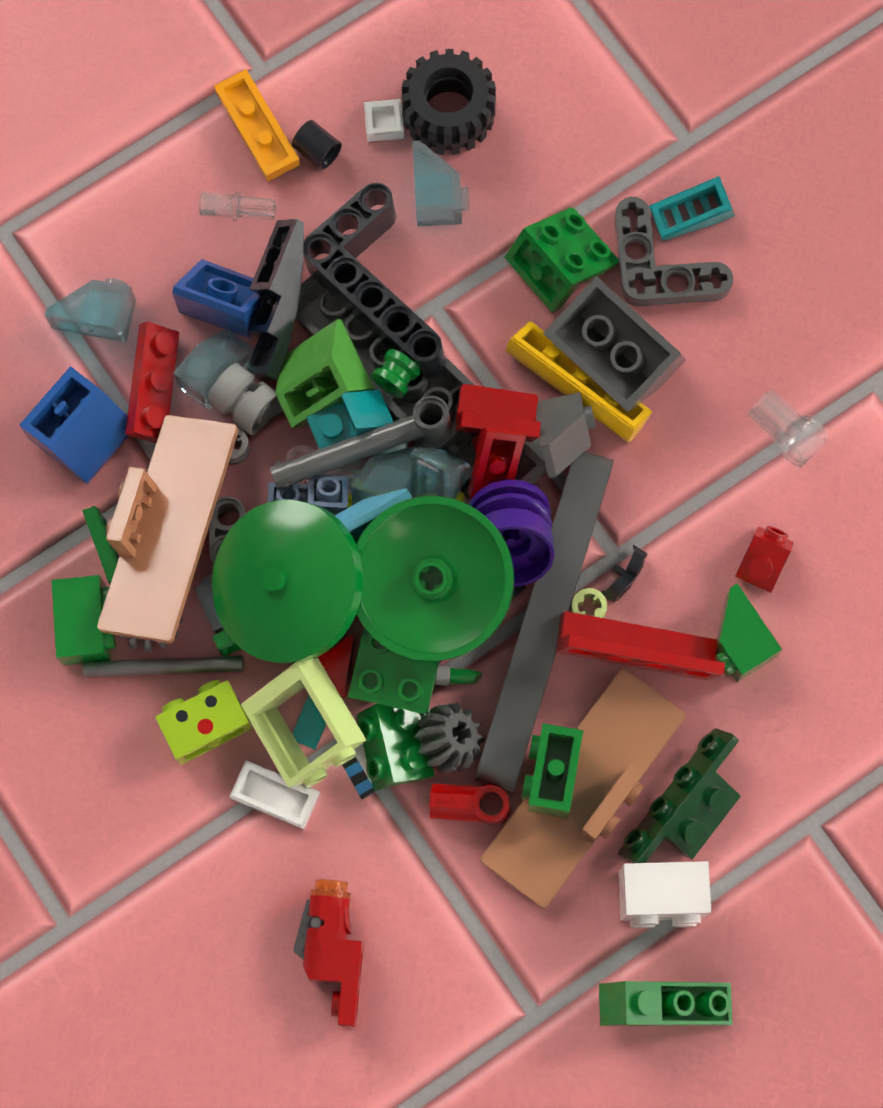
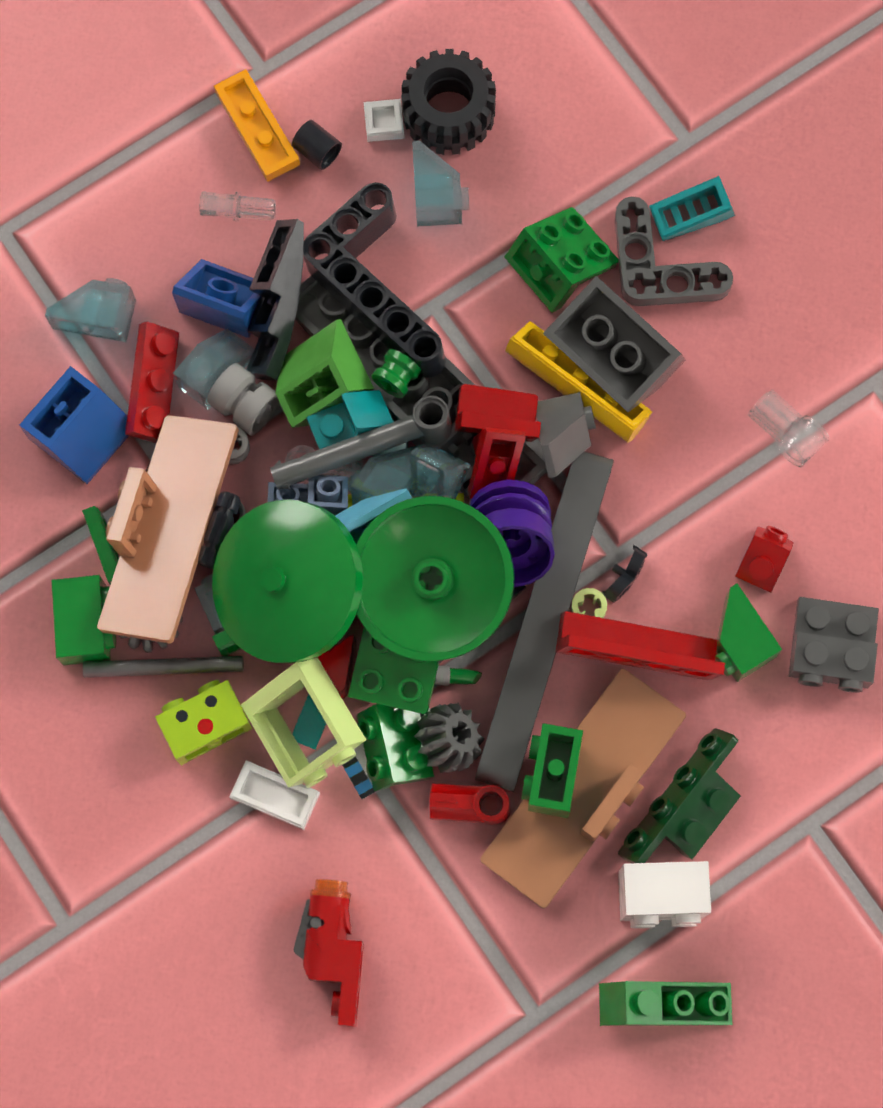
none -> black axle [198,491,241,569]
none -> dark grey plate [788,597,879,693]

